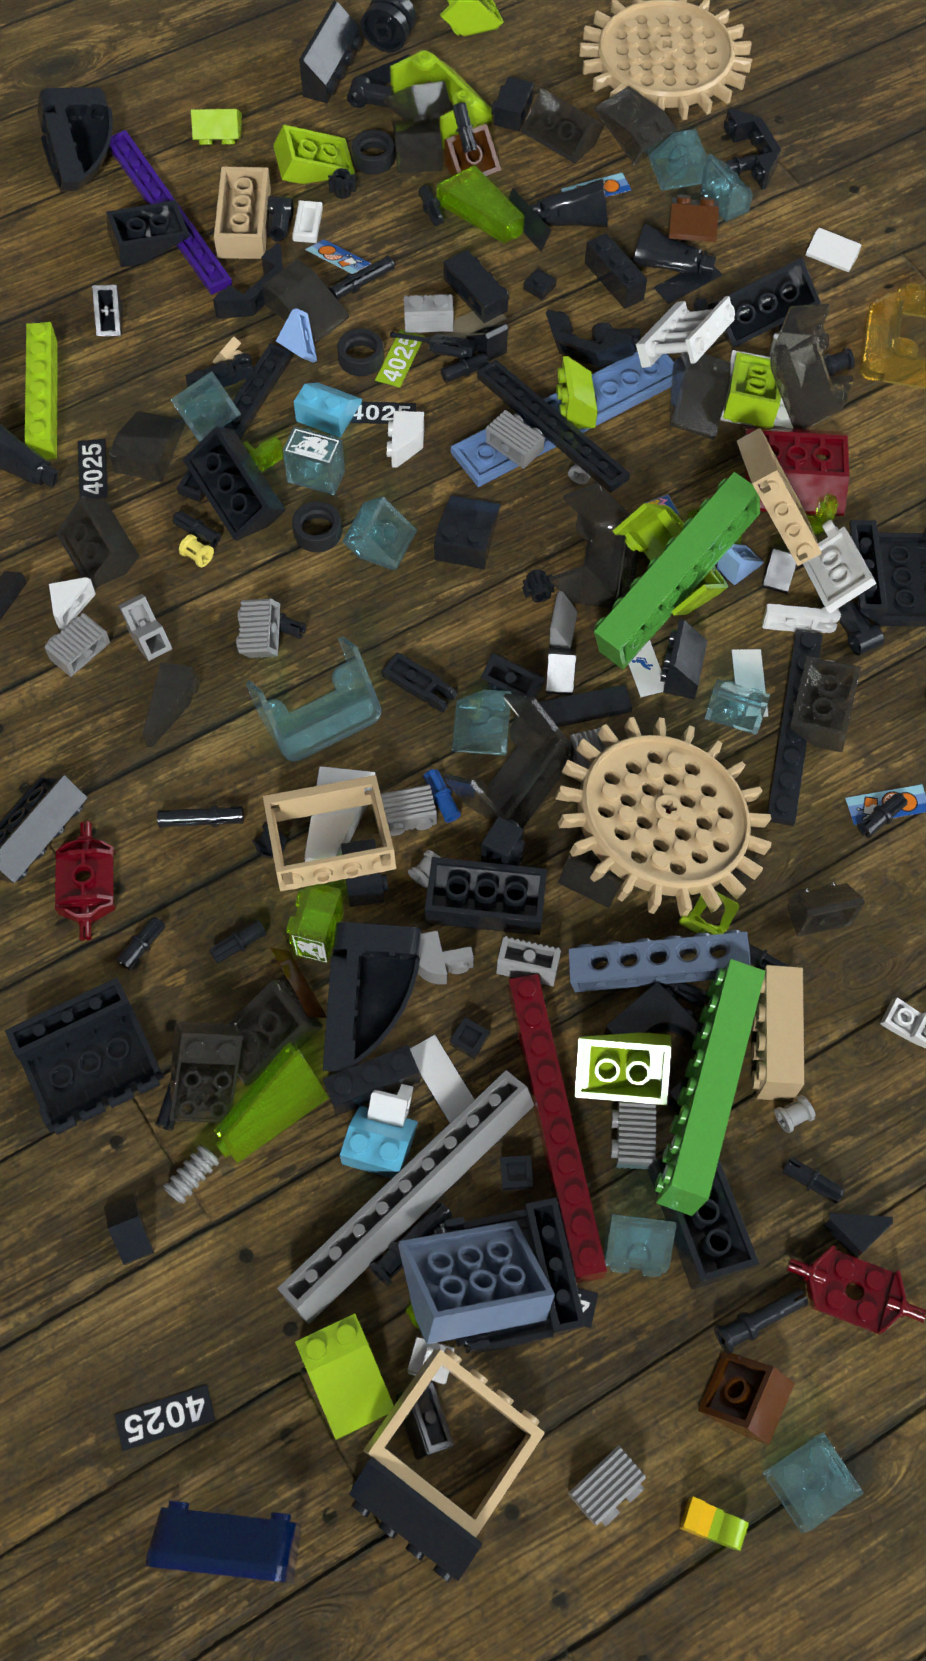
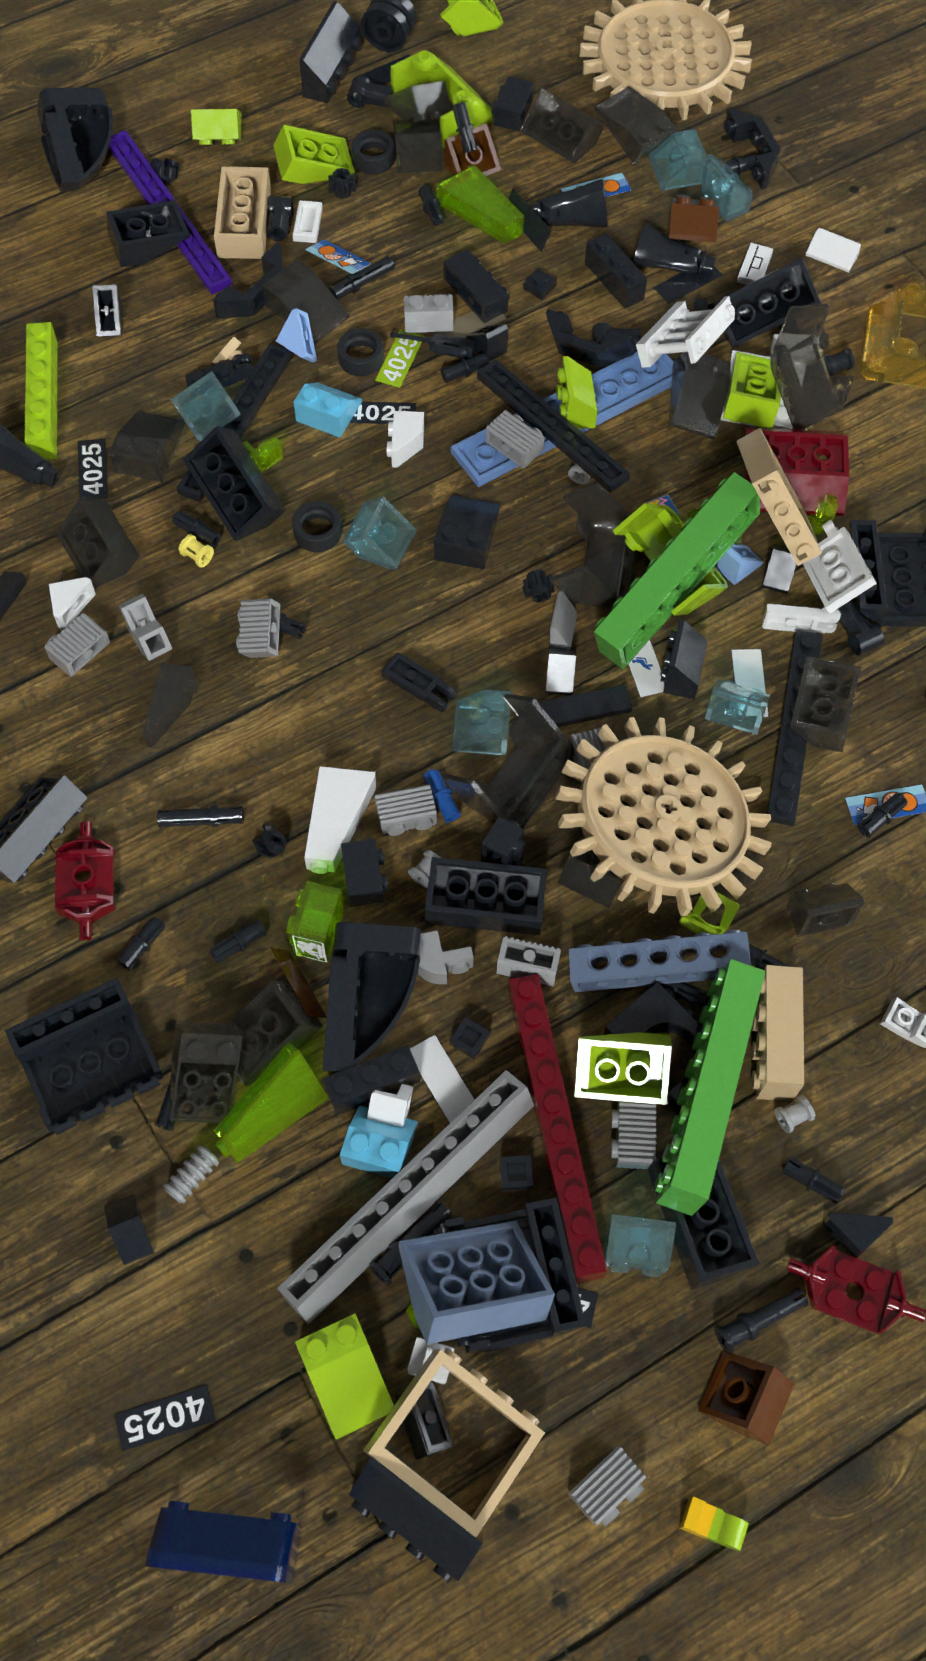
clear light blue windscreen [246,636,382,762] -> none
tan window [263,775,396,891] -> none
clear light blue brick [283,427,345,495] -> none
black brick [481,653,546,705] -> none
clear light blue brick [762,1432,864,1533] -> none
none -> black arm [150,158,180,183]
none -> white tile [737,243,773,285]

